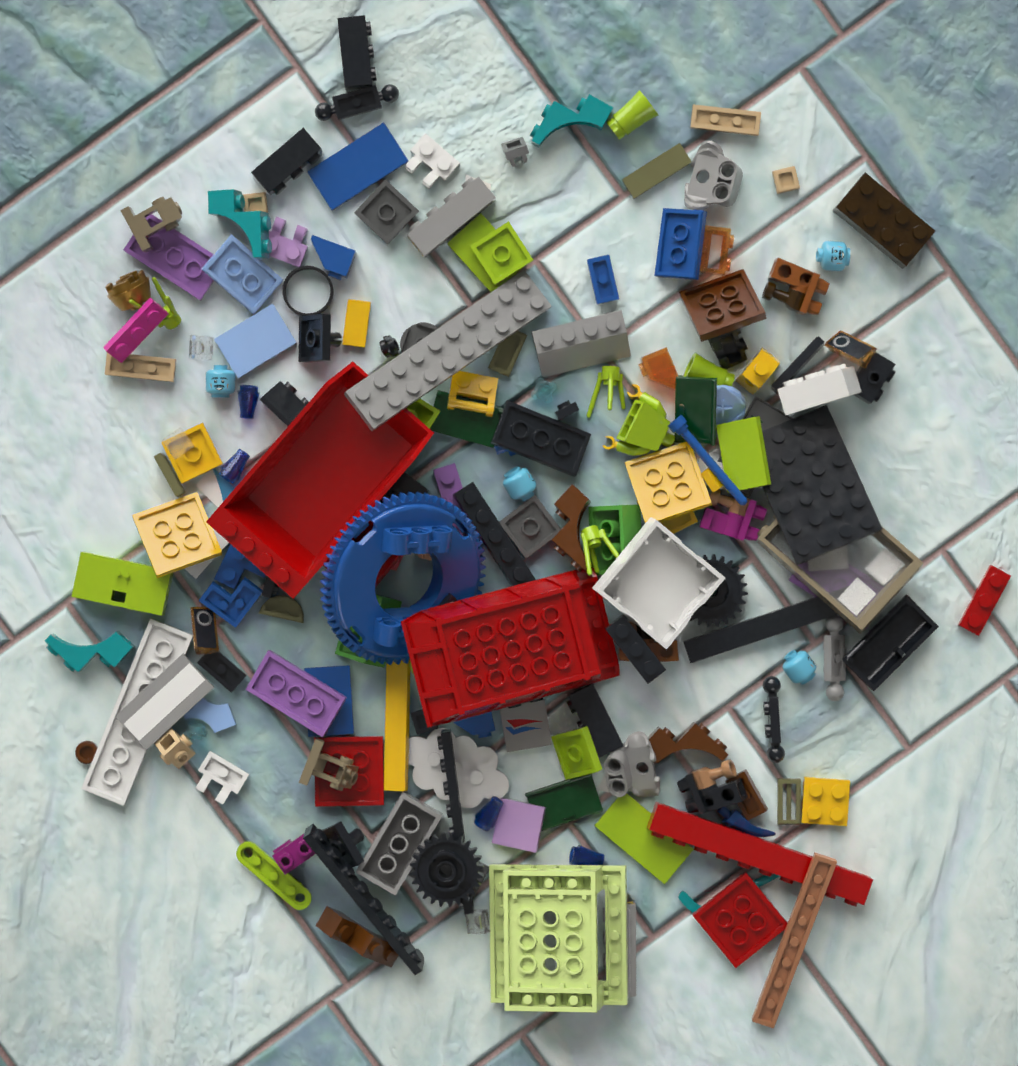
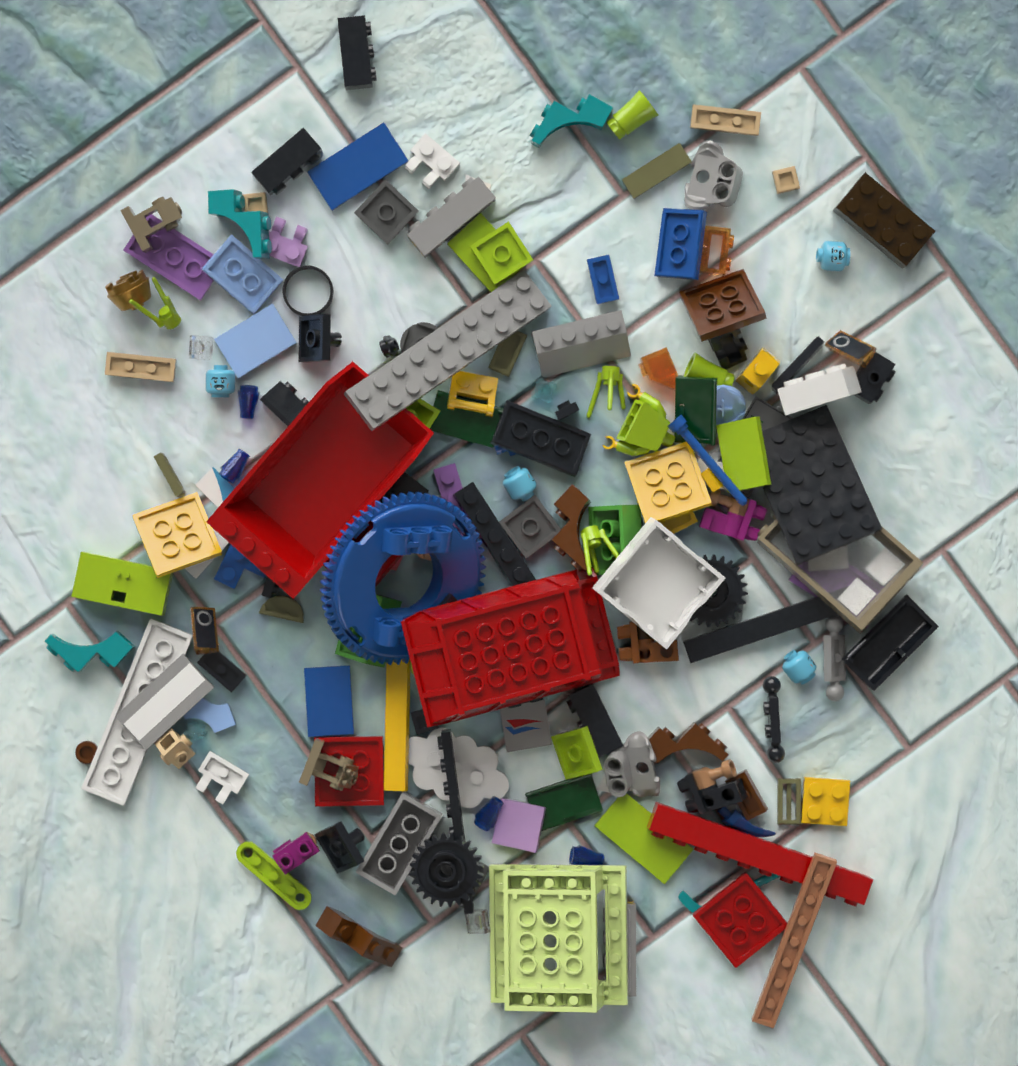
dark pink plate [103,297,169,363] -> none
yellow plate [161,423,223,484] -> none
clear plate [162,427,195,459] -> none
blue plate [199,577,263,628] -> none
medium lavender plate [246,650,347,737] -> none
black plate [303,824,424,975] -> none
blue slope [311,235,356,280] -> none
black plate [315,84,399,121] -> none
yellow tile [342,299,371,348] -> none
blue slope [453,711,495,738] -> none
dark grey tile [501,137,529,167] -> none
black brick [604,614,666,684] -> none
dark orange hips [762,258,830,315] -> none
red plate [958,565,1011,636] -> none

